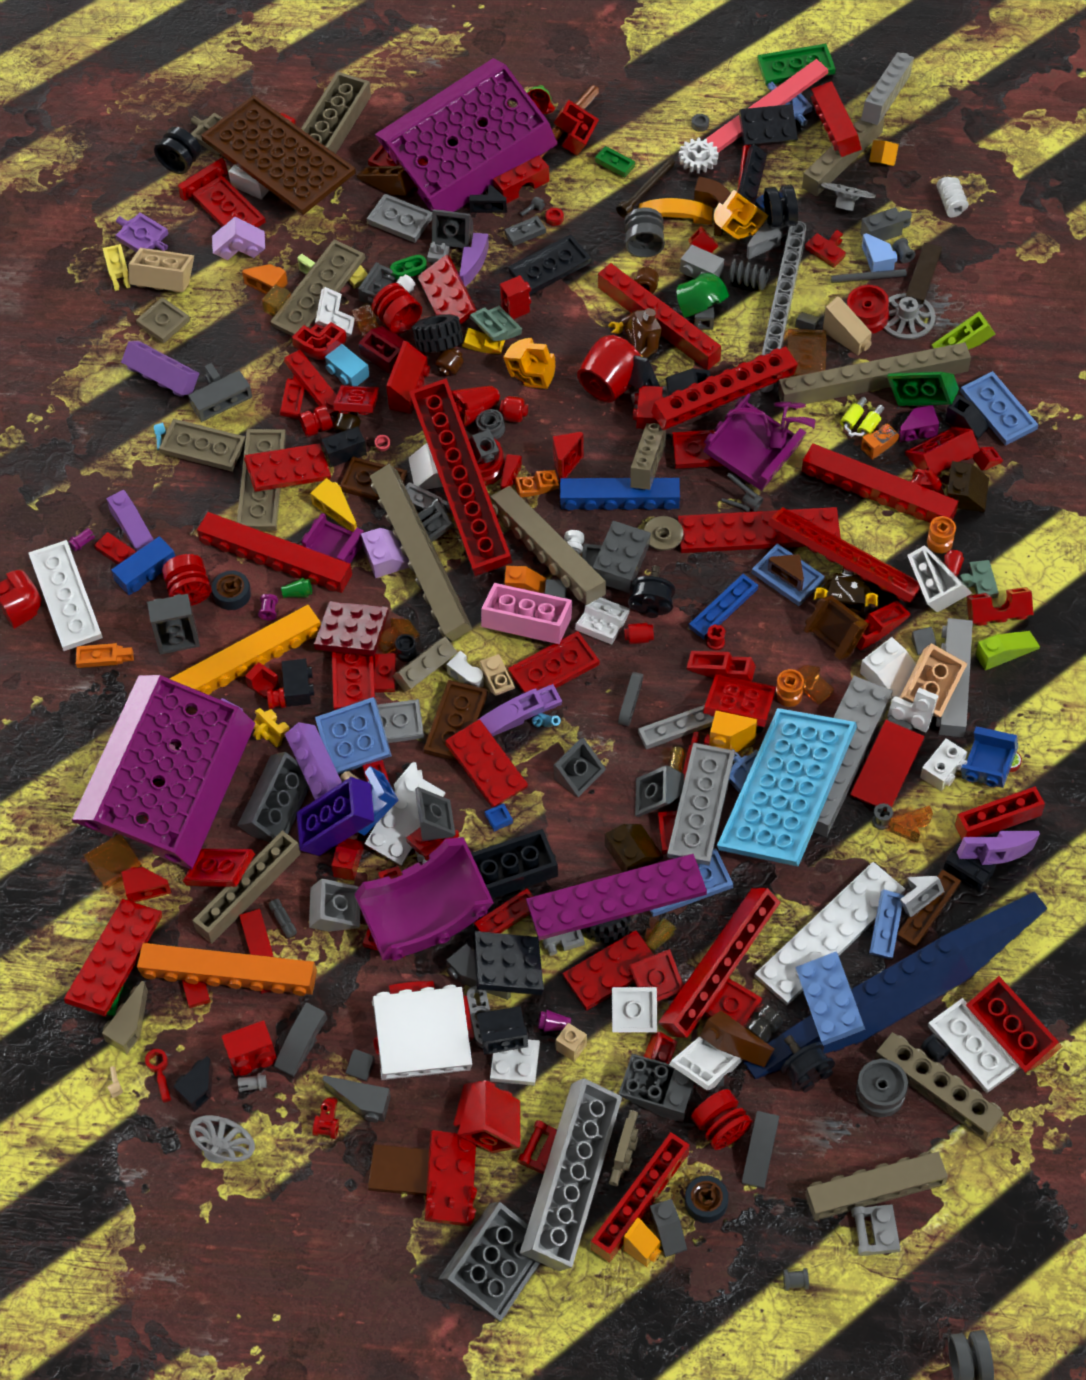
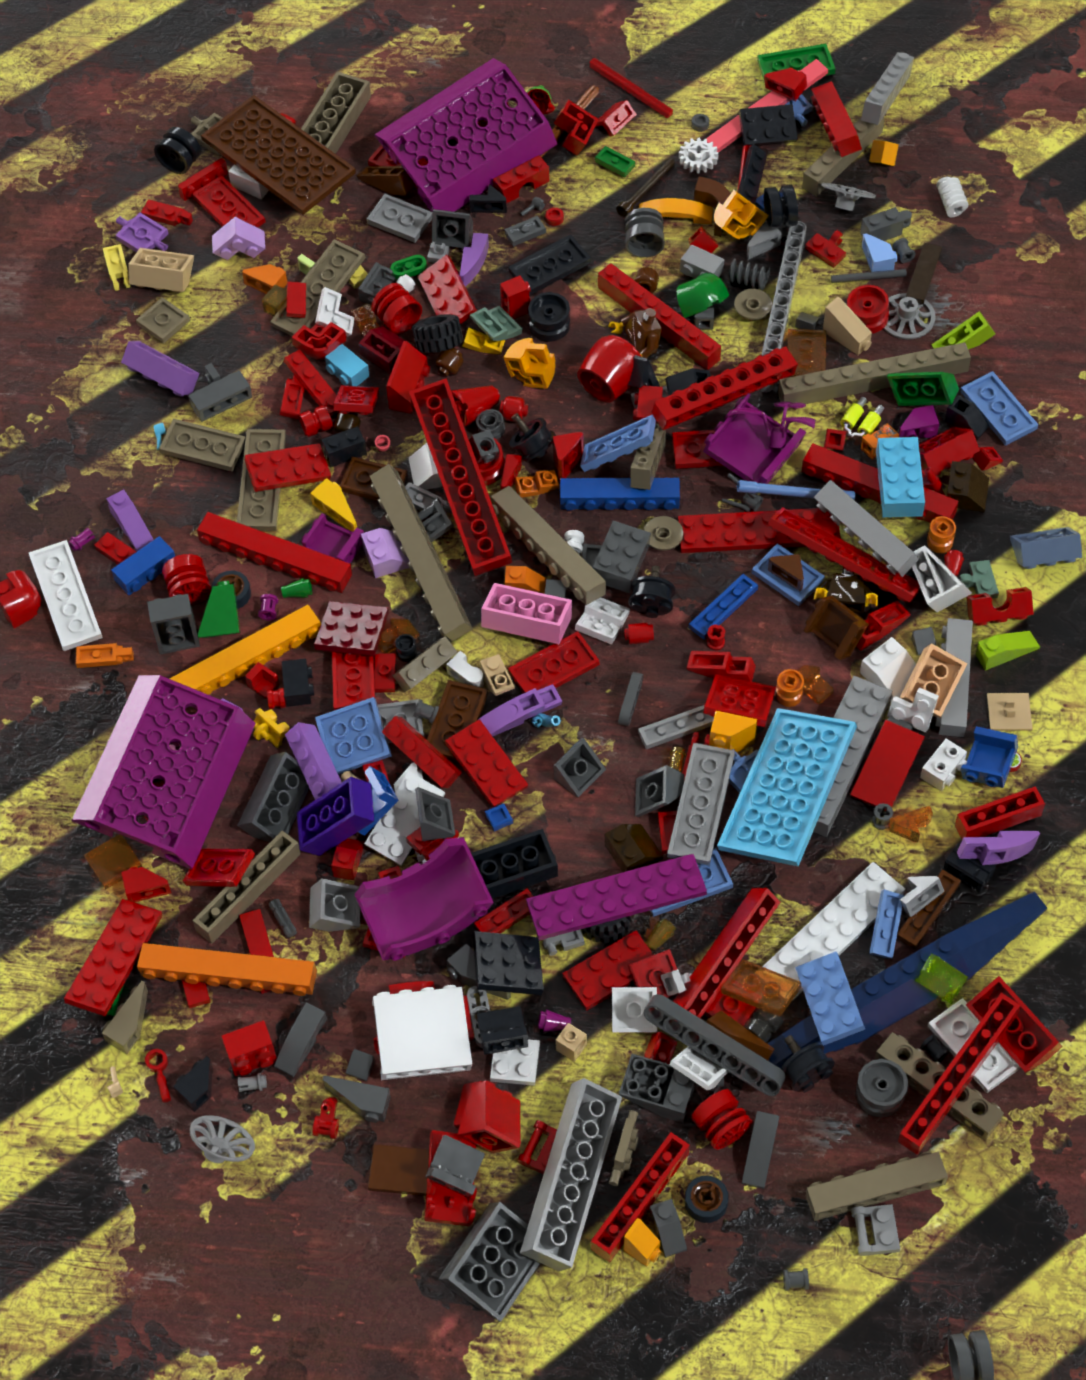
none -> red hinge [141,199,193,226]
none -> green slope [198,581,241,638]
none -> red tile [286,281,306,318]
none -> red brick [382,716,462,788]
none -> dark grey bush [413,699,439,724]
none -> dark grey bracket [425,1135,485,1196]
none -> black wheel [509,413,556,462]
none -> black wheel [528,292,570,342]
none -> medium blue plate [581,415,656,472]
none -> red axle [589,58,673,118]
none -> panel [595,100,637,137]
none -> dark grey beam [644,994,785,1096]
none -> light grey tile [660,969,690,996]
none -> clear orange tile [721,959,802,1017]
none -> dark tan dish [734,289,772,320]
none -> medium blue piece [737,480,855,500]
none -> red slope [764,68,807,102]
none -> light grey brick [814,480,919,577]
none -> red slope [824,428,846,451]
none -> medium azure brick [876,437,925,517]
none -> red brick [898,993,1020,1155]
none -> clear neon green plate [915,953,968,1004]
none -> tan piece [987,693,1032,731]
none -> sand blue slope [1010,527,1082,569]

